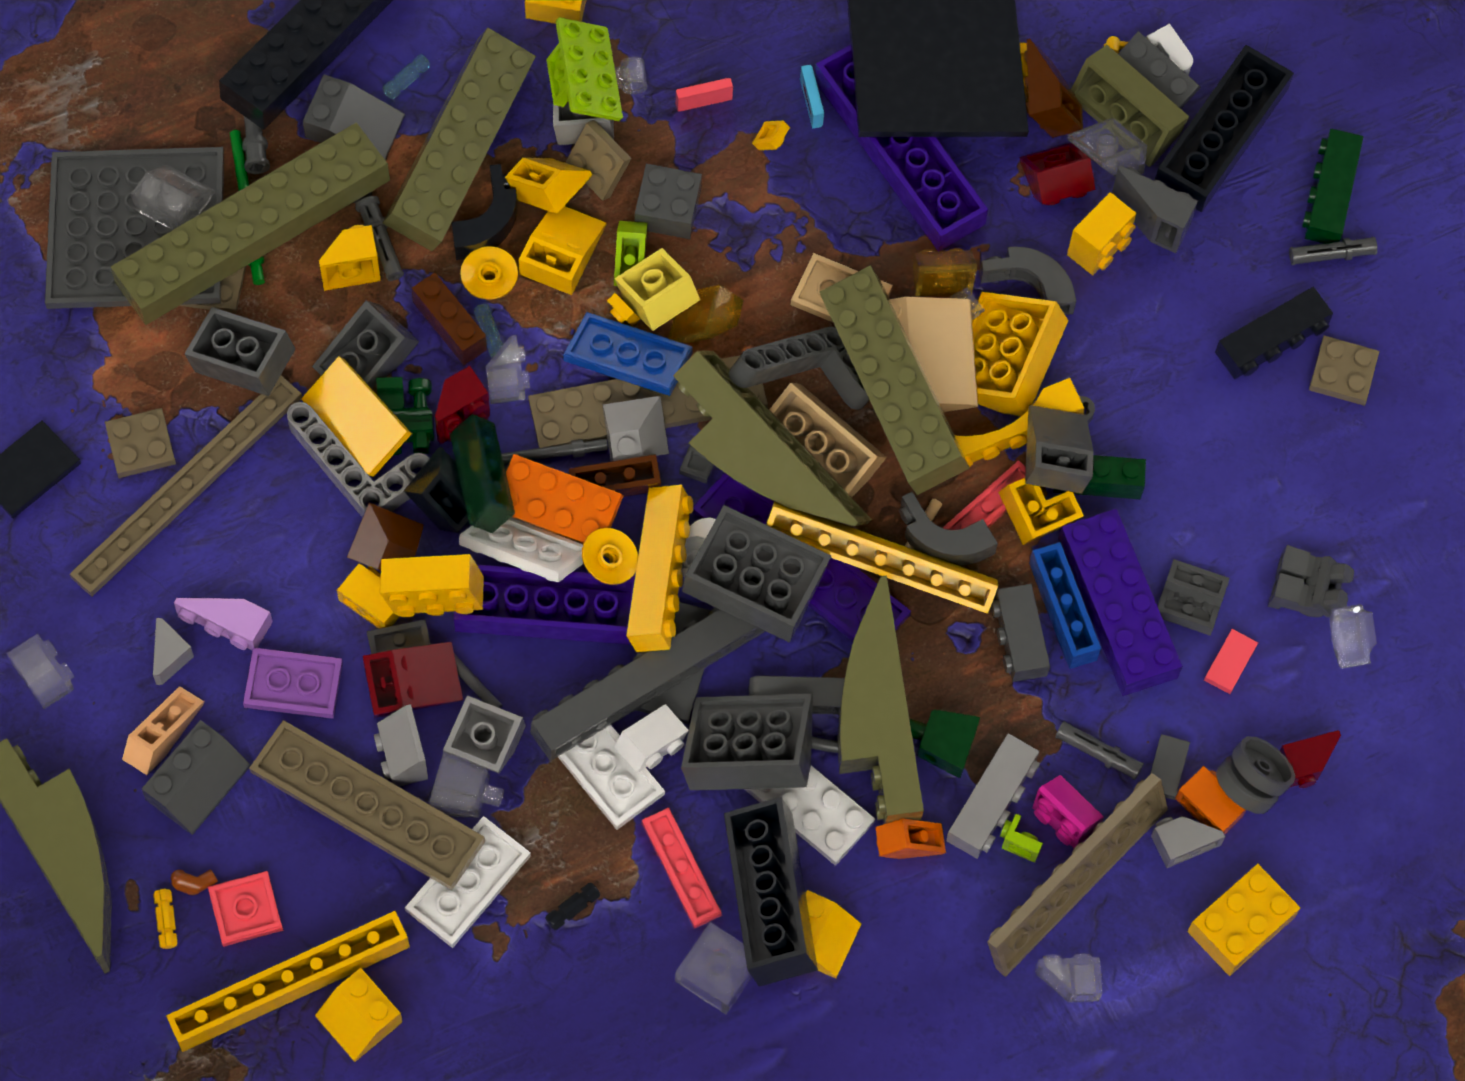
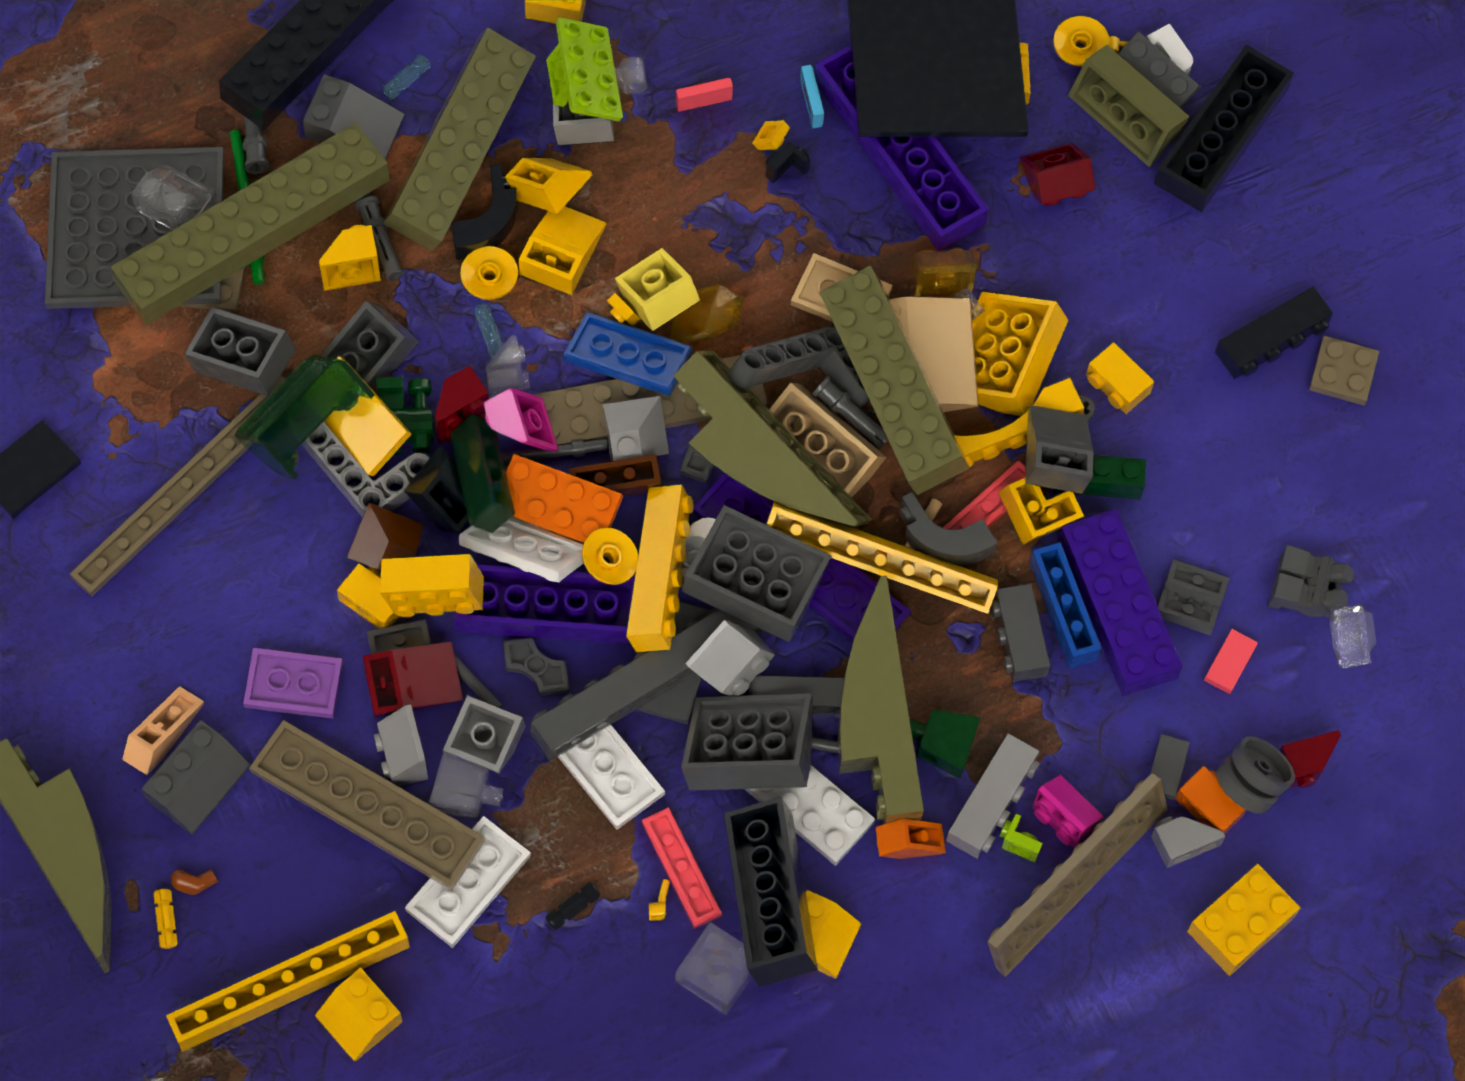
clear brick [7,634,74,709] -> none
dark tan plate [105,408,176,478] -> none
light grey slope [153,618,194,685] -> none
lavender slope [174,598,273,651] -> none
coral tile [208,871,283,947] -> none
reddish brown brick [411,272,487,365] -> none
dark tan plate [566,120,632,201] -> none
lime slope [614,221,648,286] -> none
white brick [614,704,689,773] -> none
dark grey brick [635,164,702,239] -> none
dark grey arch [979,247,1076,315] -> none
reddish brown slope [1024,39,1083,138] -> none
clear slope [1035,953,1103,1002] -> none
dark grey pin [1055,721,1144,780] -> none
clear slope [1067,118,1147,177] -> none
yellow brick [1067,192,1136,276] -> none
dark grey slope [1112,165,1198,253] -> none
dark grey pin [1289,236,1377,265] -> none
dark green brick [1302,129,1364,244] -> none
none -> clear green windscreen [235,354,375,479]
none -> dark pink slope [483,388,559,453]
none -> dark grey tile [503,637,570,696]
none -> yellow hand [649,879,670,921]
none -> light grey slope [685,620,775,696]
none -> black bracket [765,142,810,183]
none -> dark grey pin [811,375,888,449]
none -> yellow dish [1053,16,1109,67]
none -> yellow brick [1086,342,1154,414]

